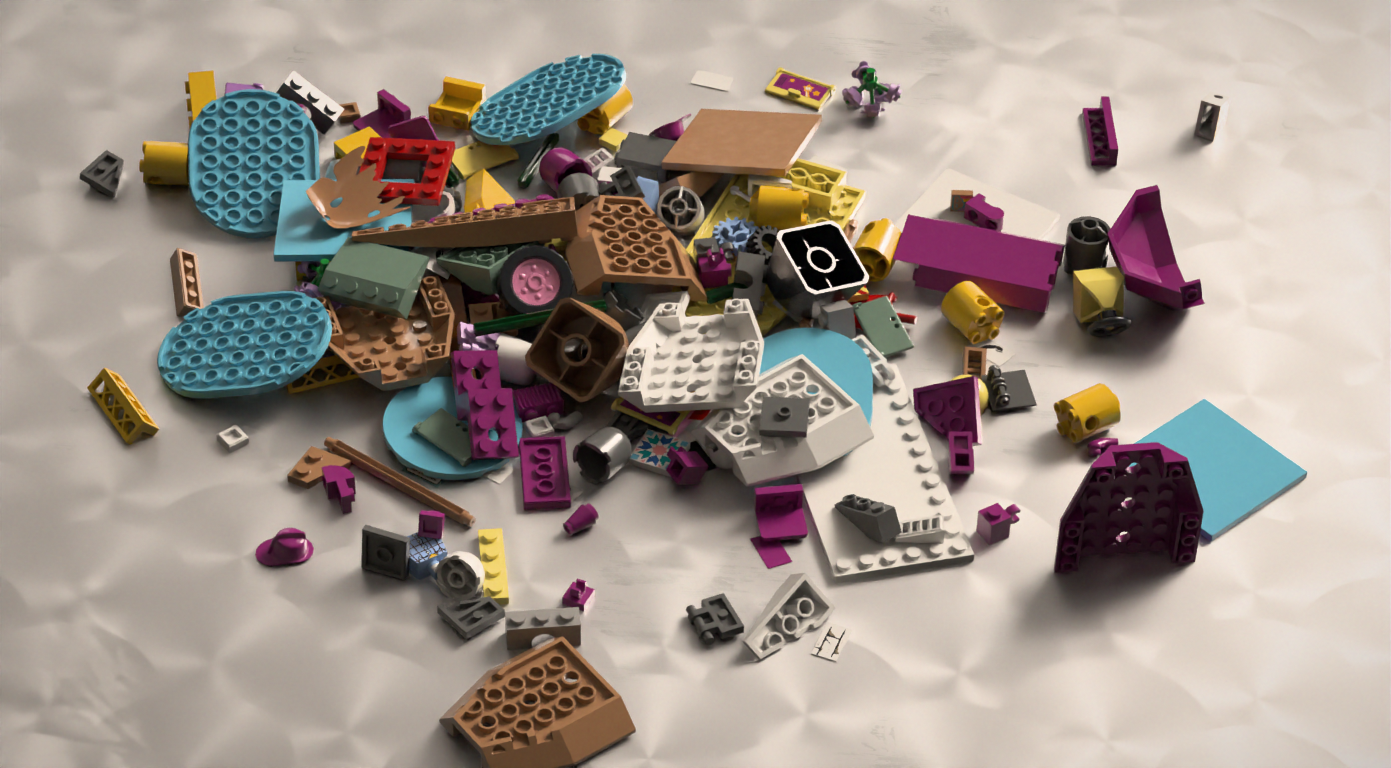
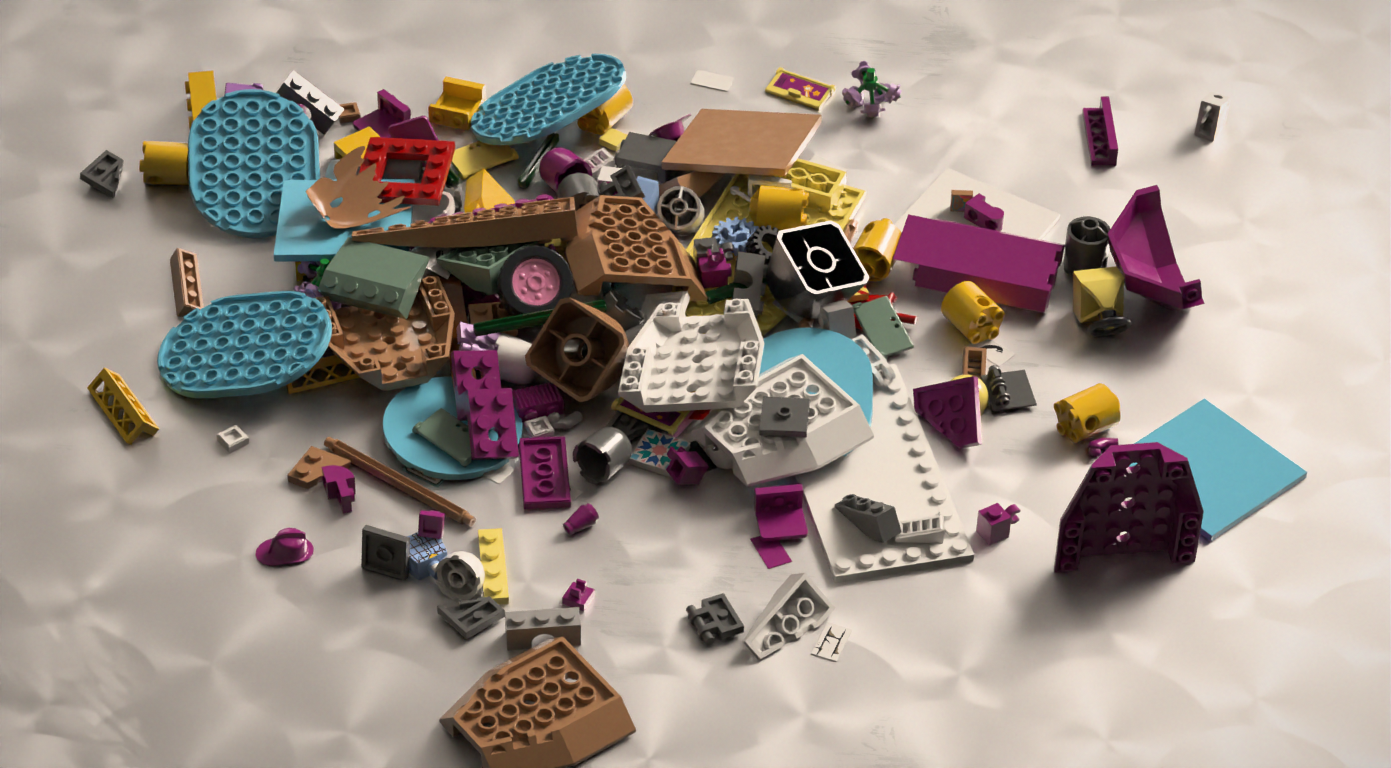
magenta brick [948,431,974,475] -> none

